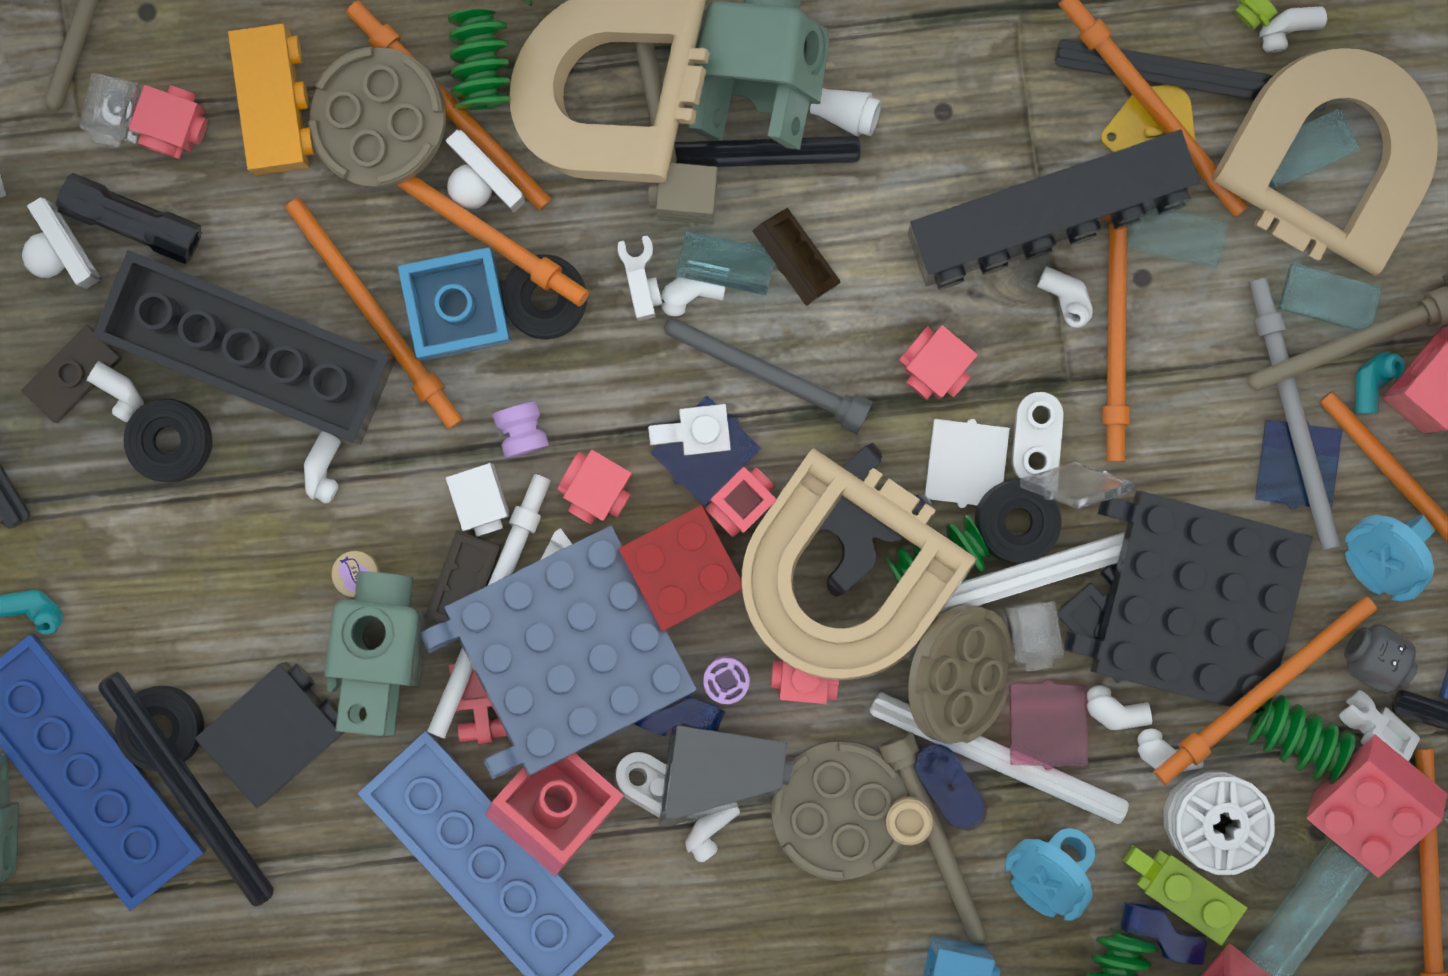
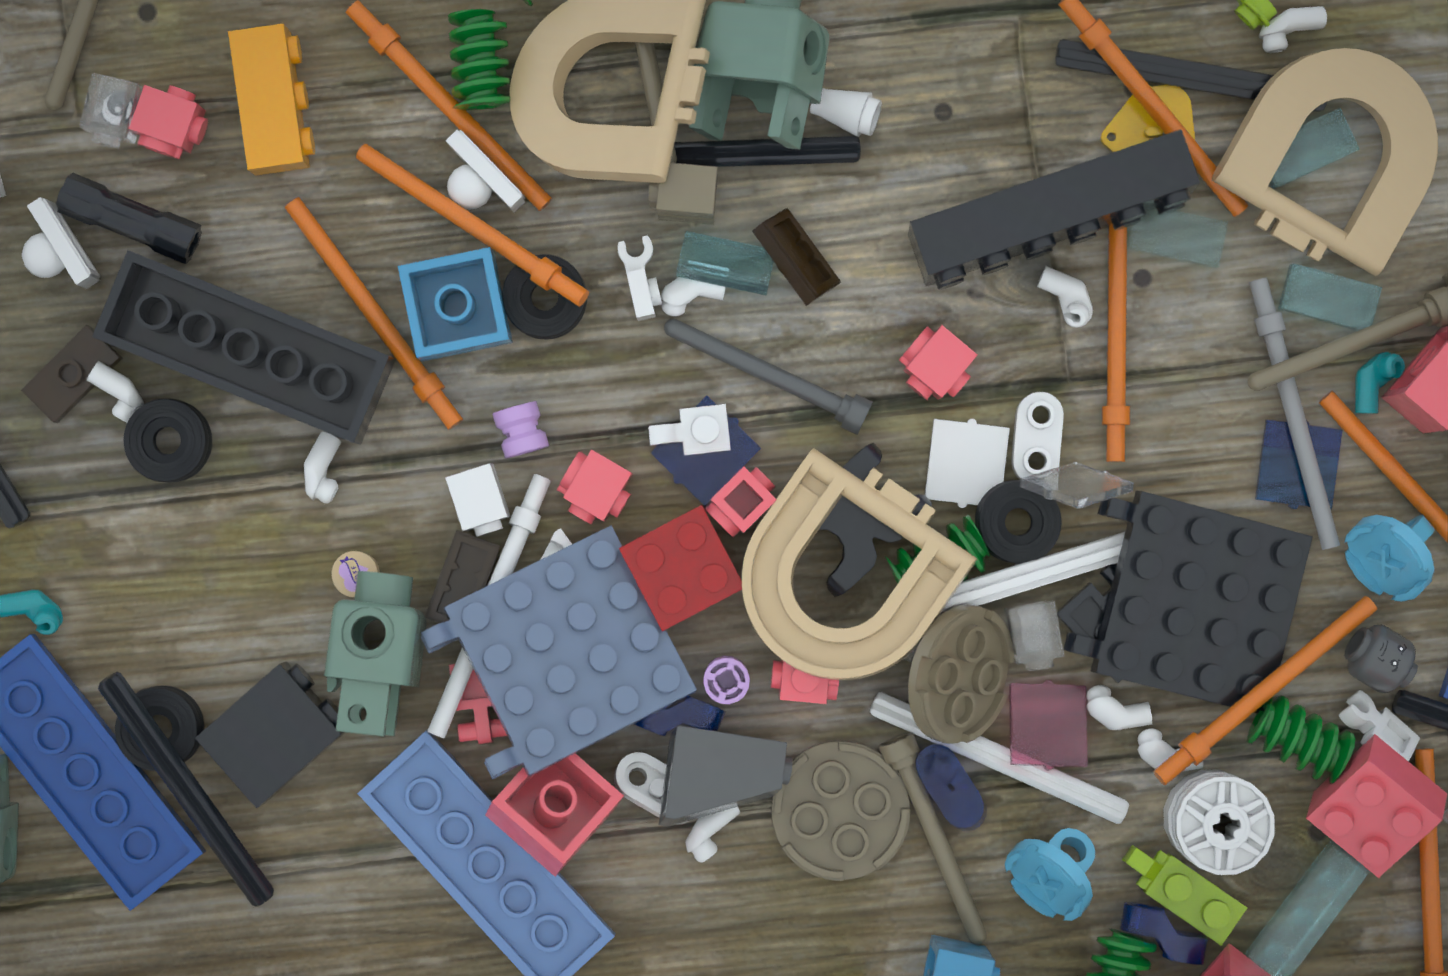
dark tan tile [308,47,446,188] -> none
tan tile [886,796,933,845] -> none

